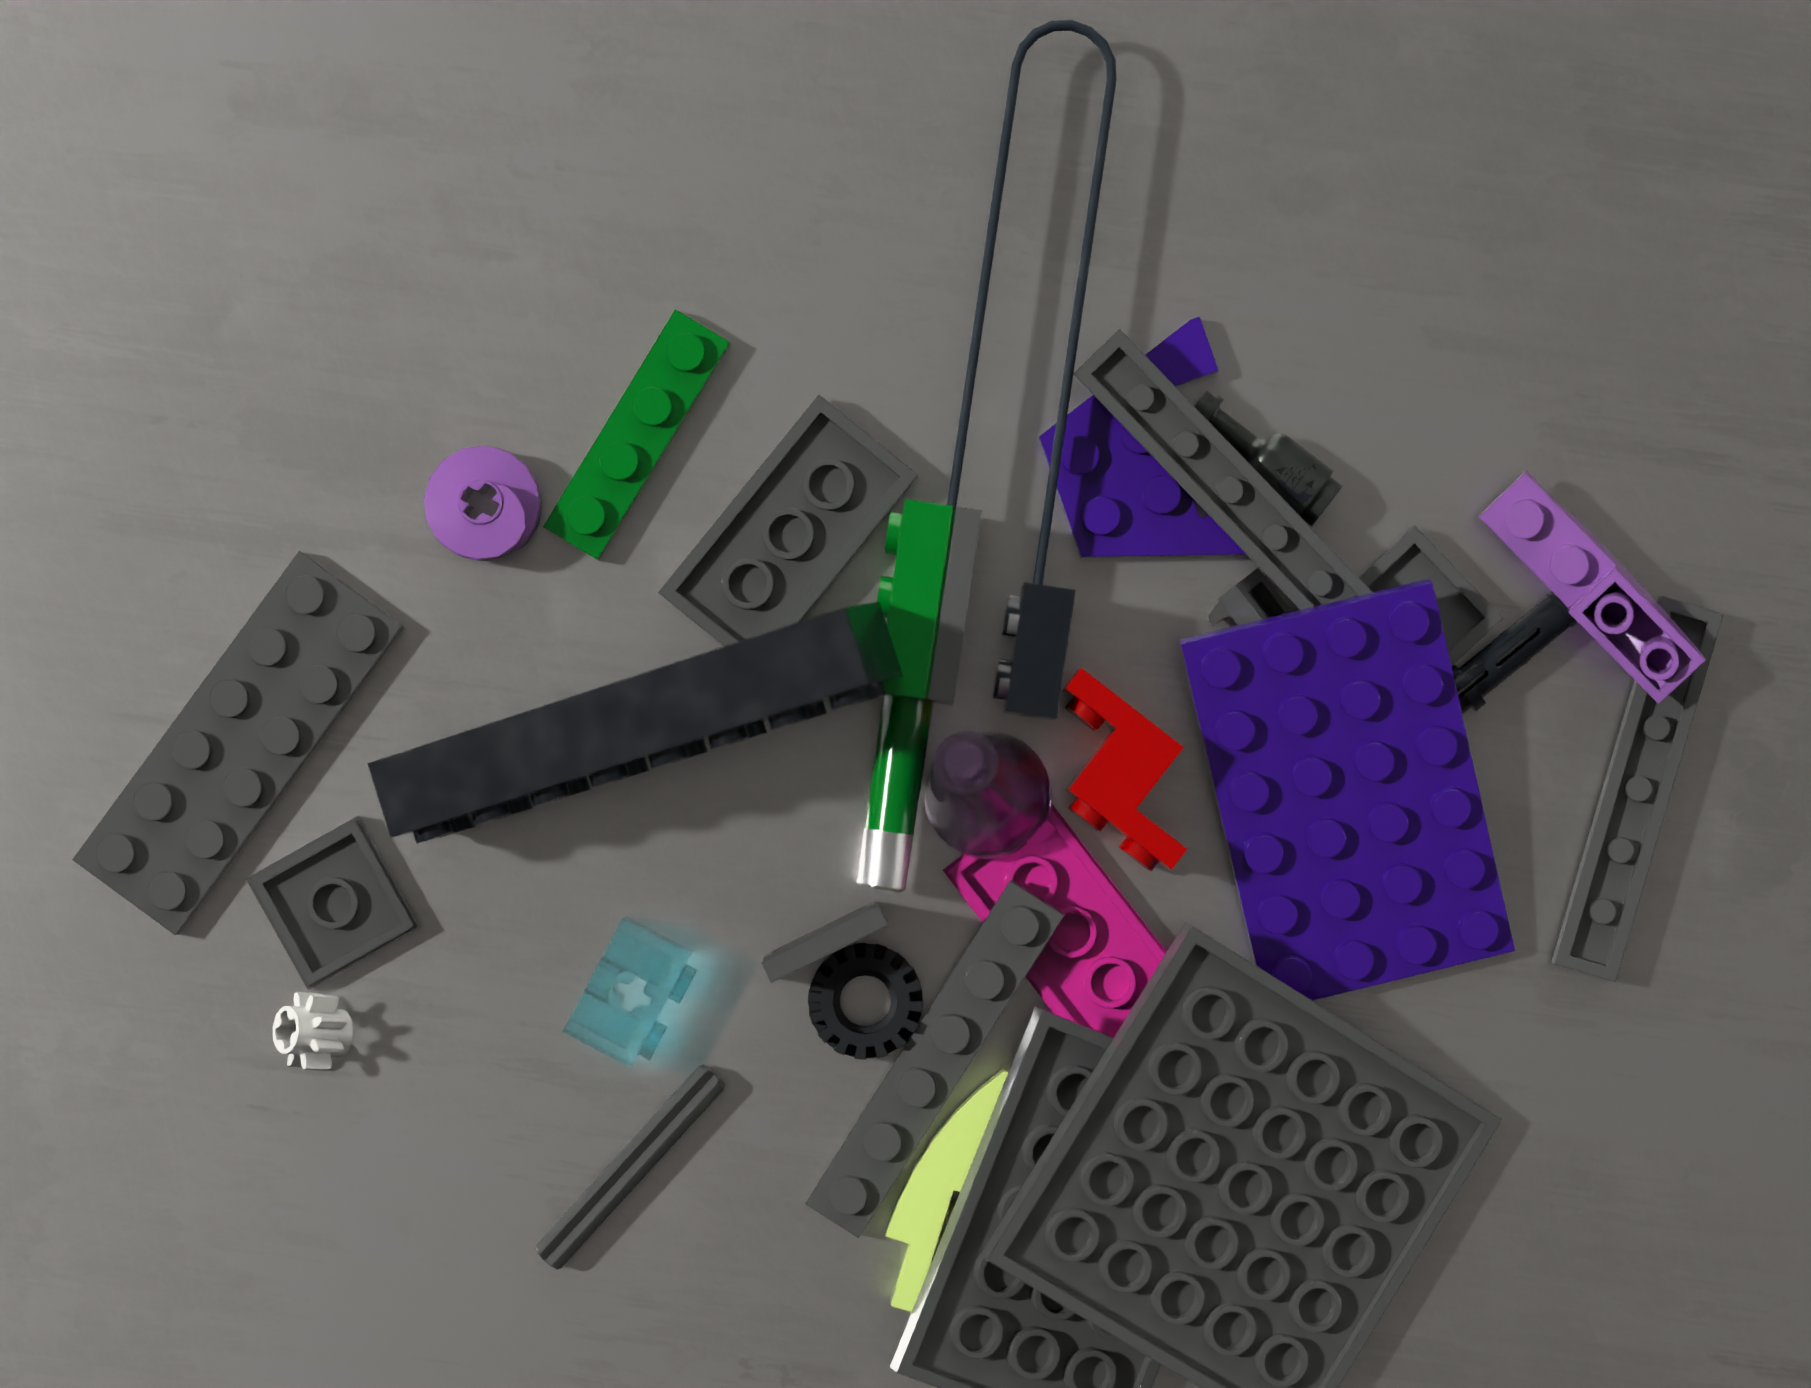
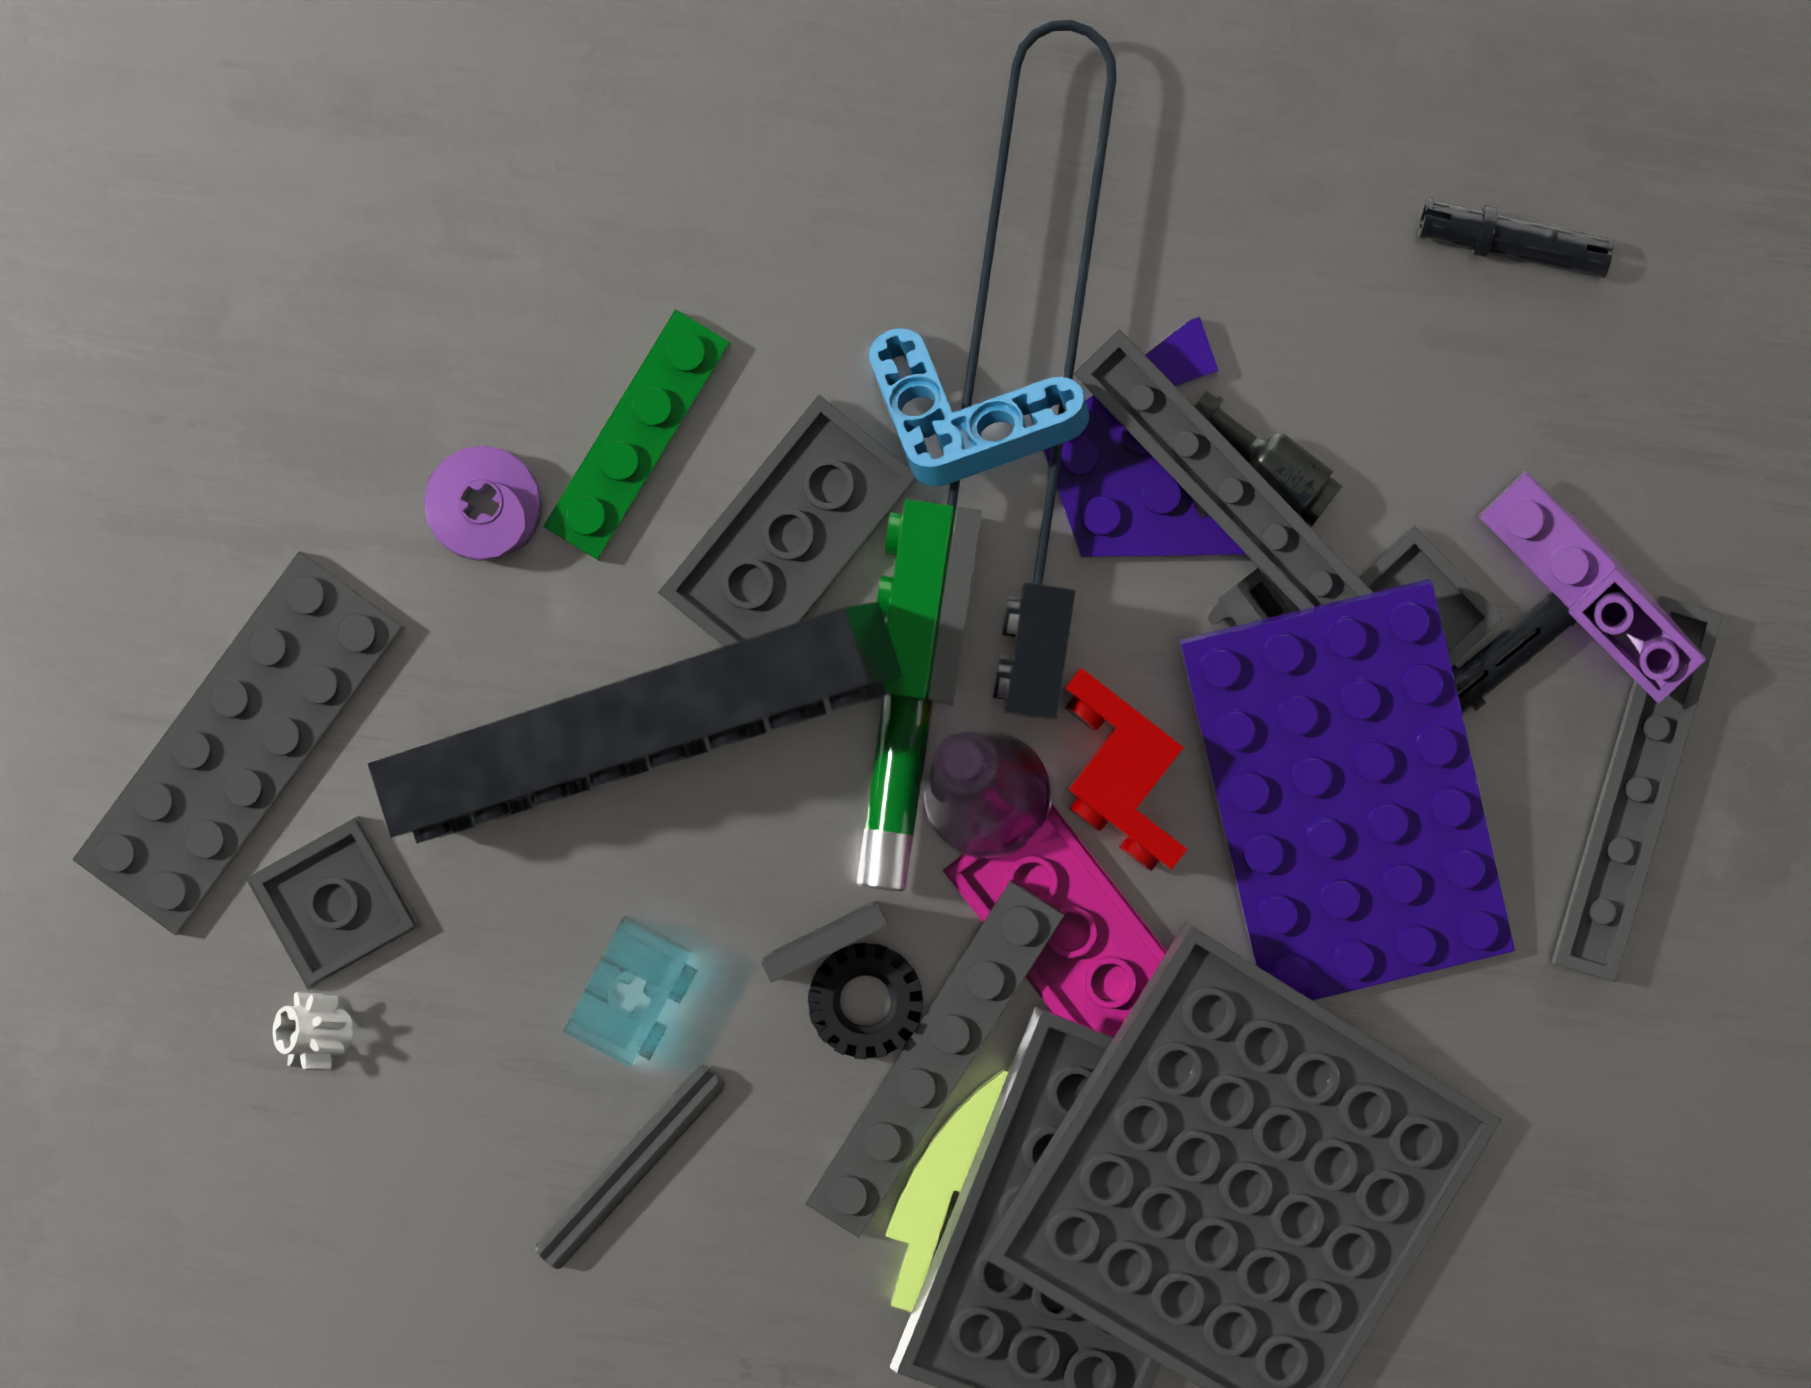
none -> dark azure beam [869,328,1089,487]
none -> black pin [1418,197,1614,278]

